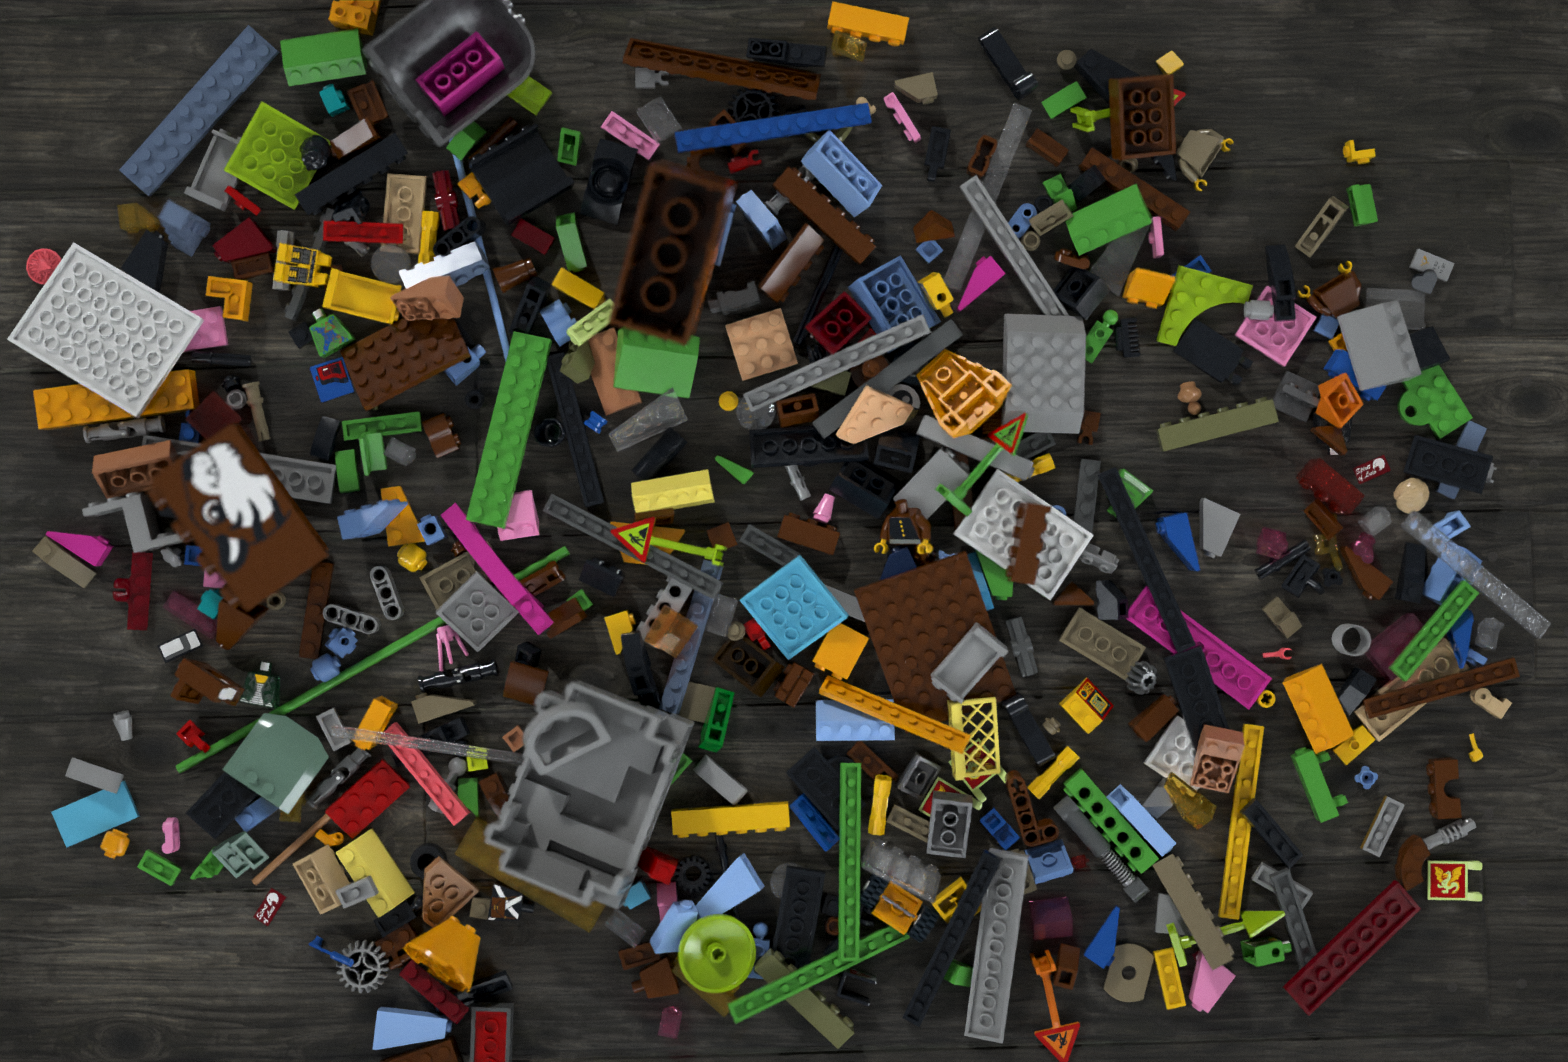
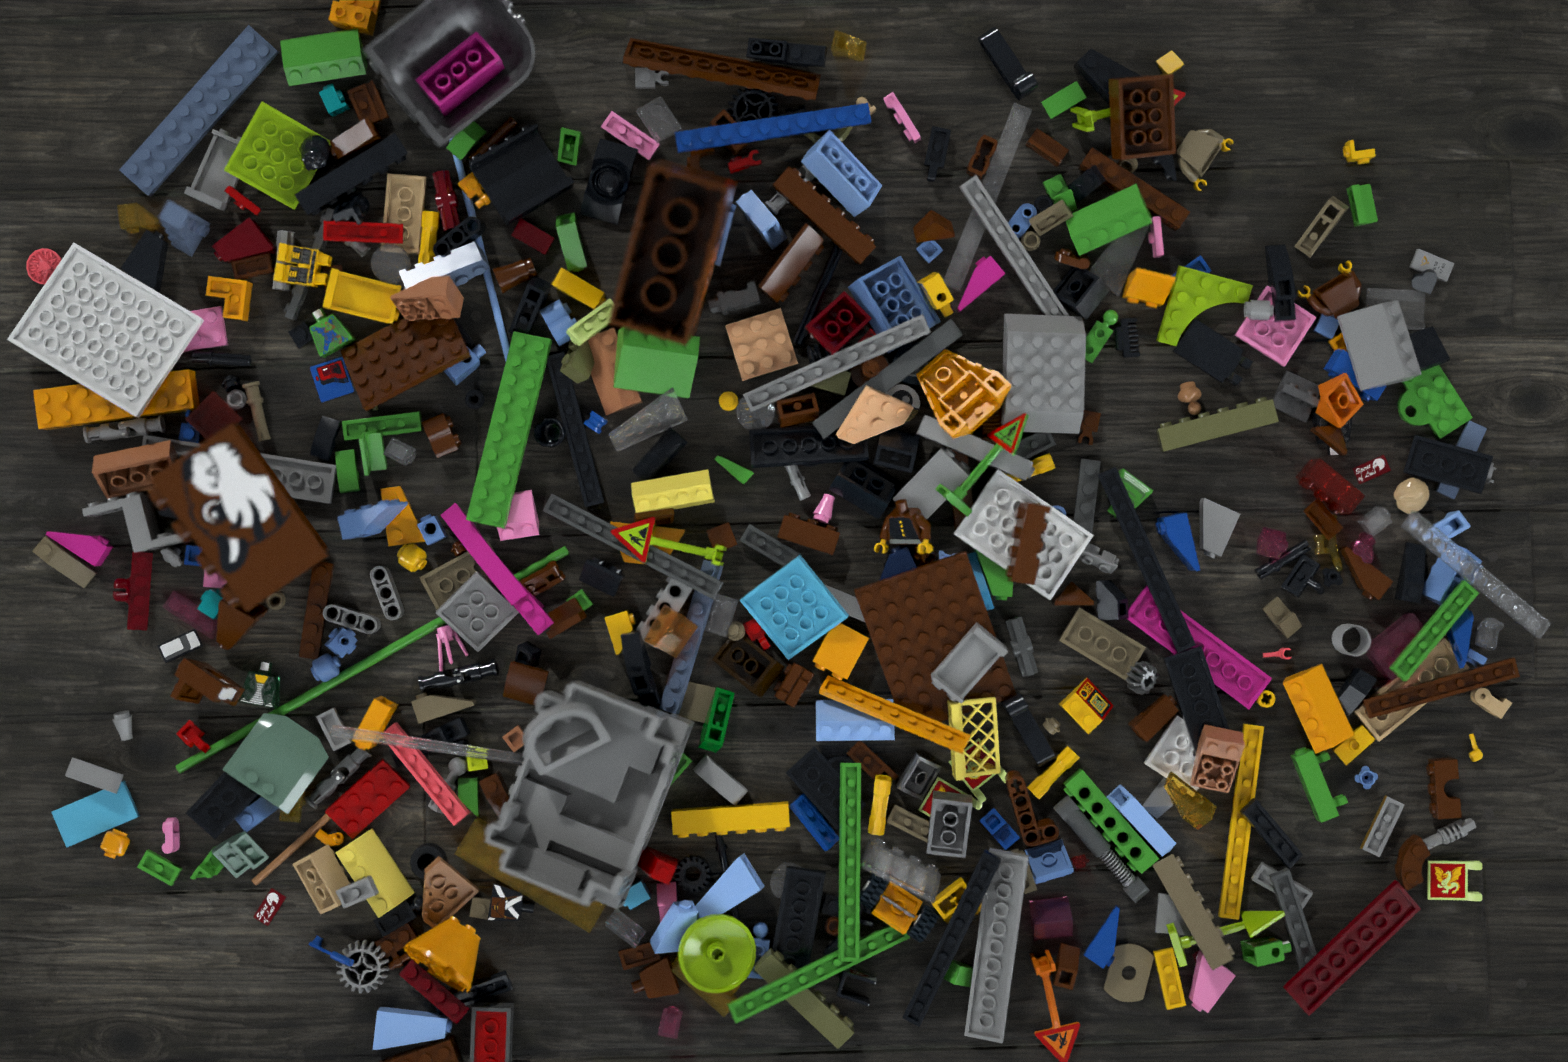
lime plate [506,76,552,116] -> none
light orange brick [827,2,909,46] -> none
dark tan slope [894,72,938,105] -> none
dark tan plate [1057,50,1077,70] -> none

